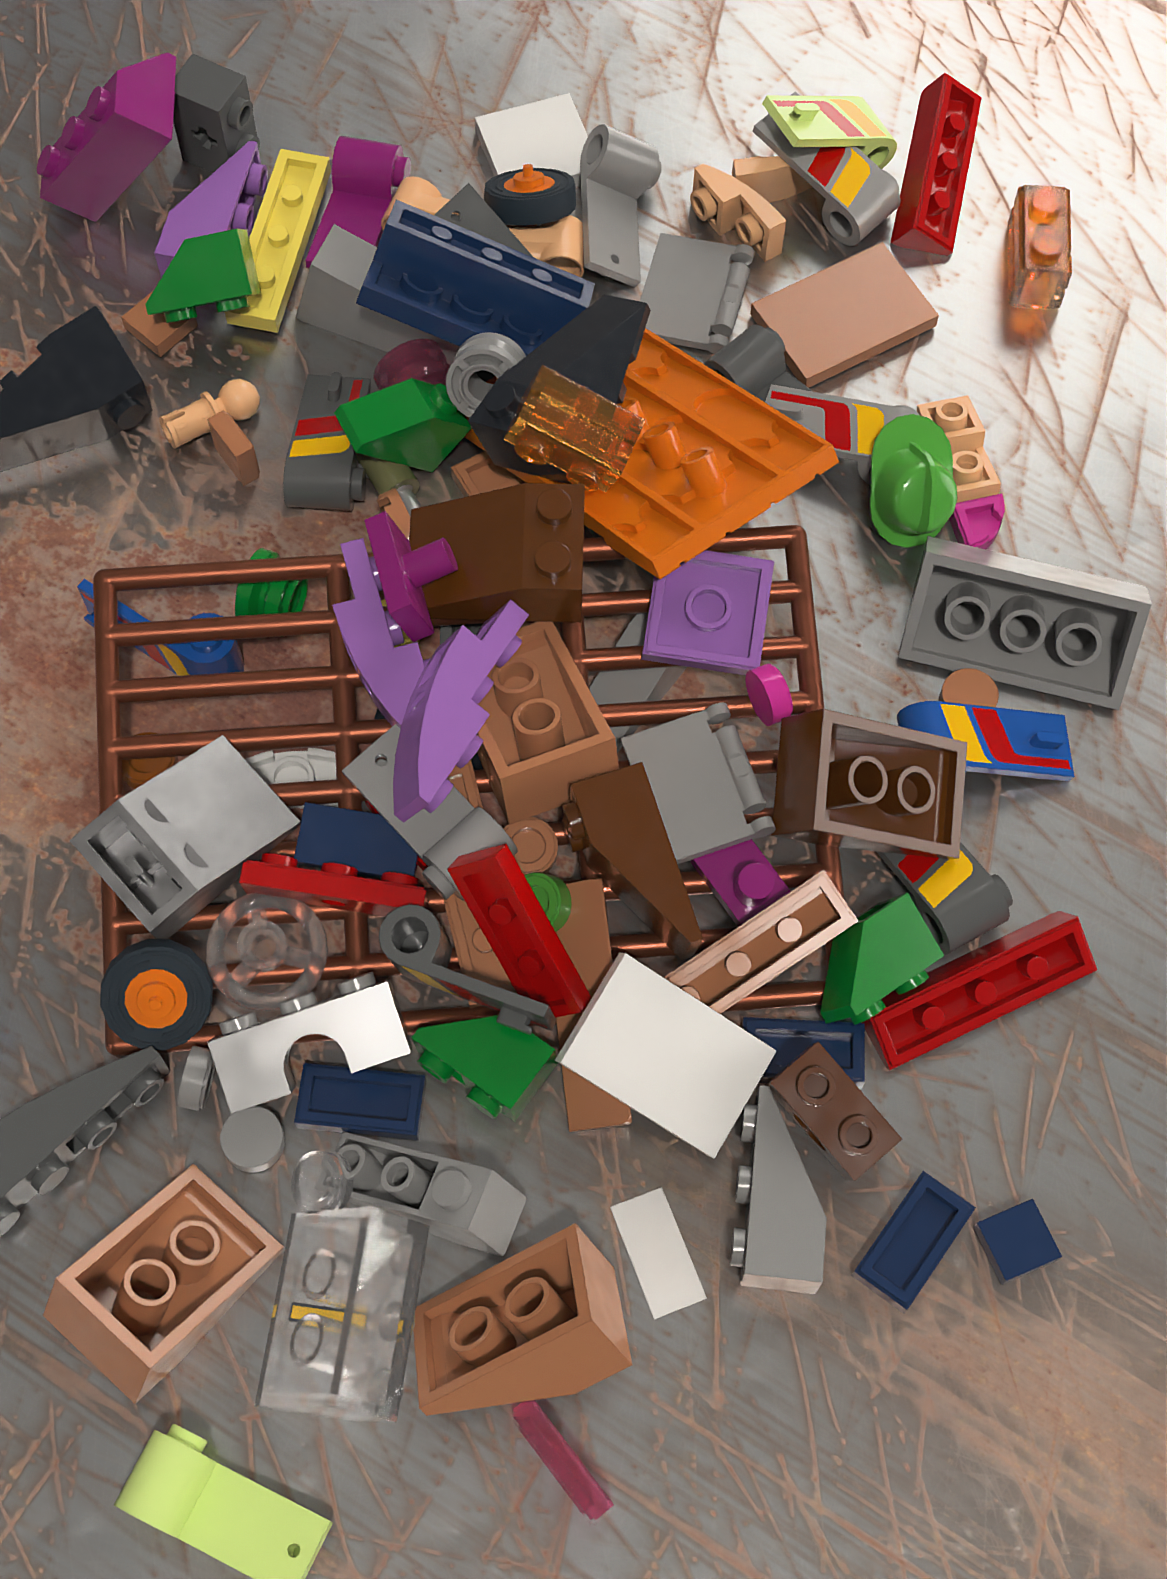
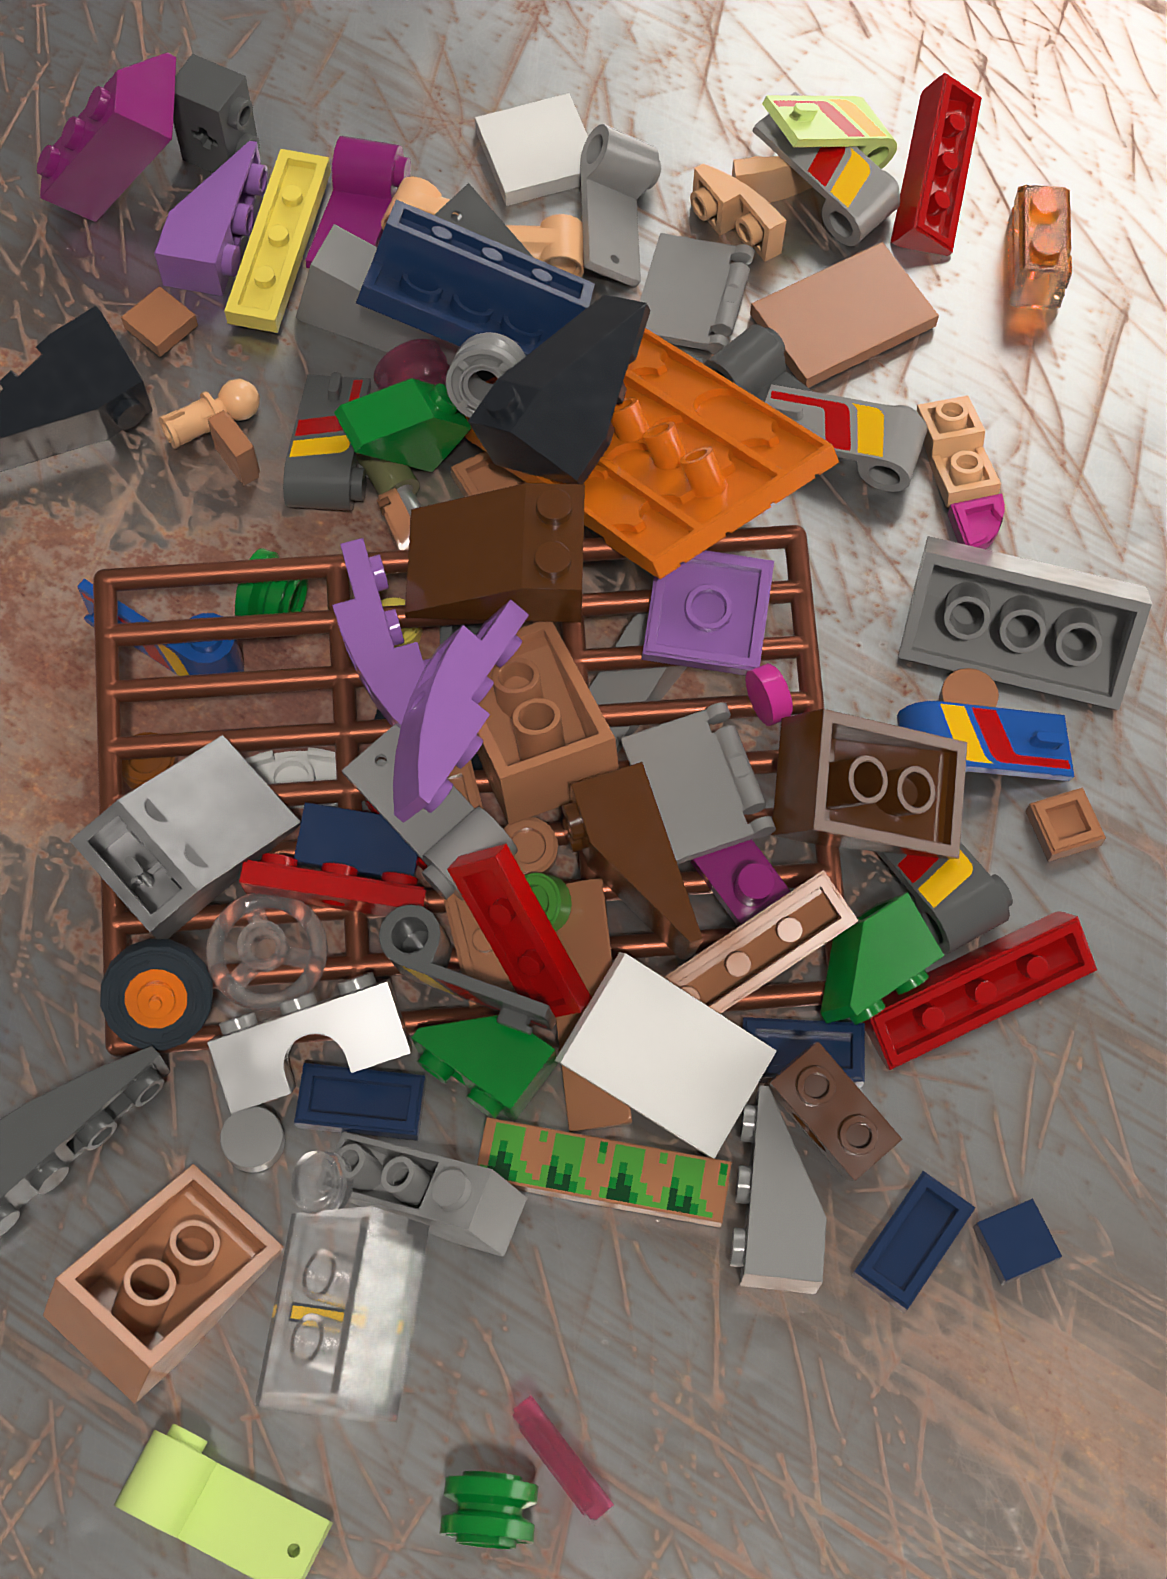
green slope [145,228,261,323] -> none
light grey tile [177,1046,216,1111] -> none
magenta tile [364,511,458,642] -> none
nougat slope [412,1223,632,1416] -> none
black wheel [484,164,576,226] -> none
clear orange brick [504,365,645,493] -> none
white sticker [610,1187,707,1320] -> none
bright green piece [870,414,958,548] -> none
none -> green wheel [439,1471,539,1549]
none -> tile [477,1117,732,1228]
none -> nougat tile [1025,787,1106,862]

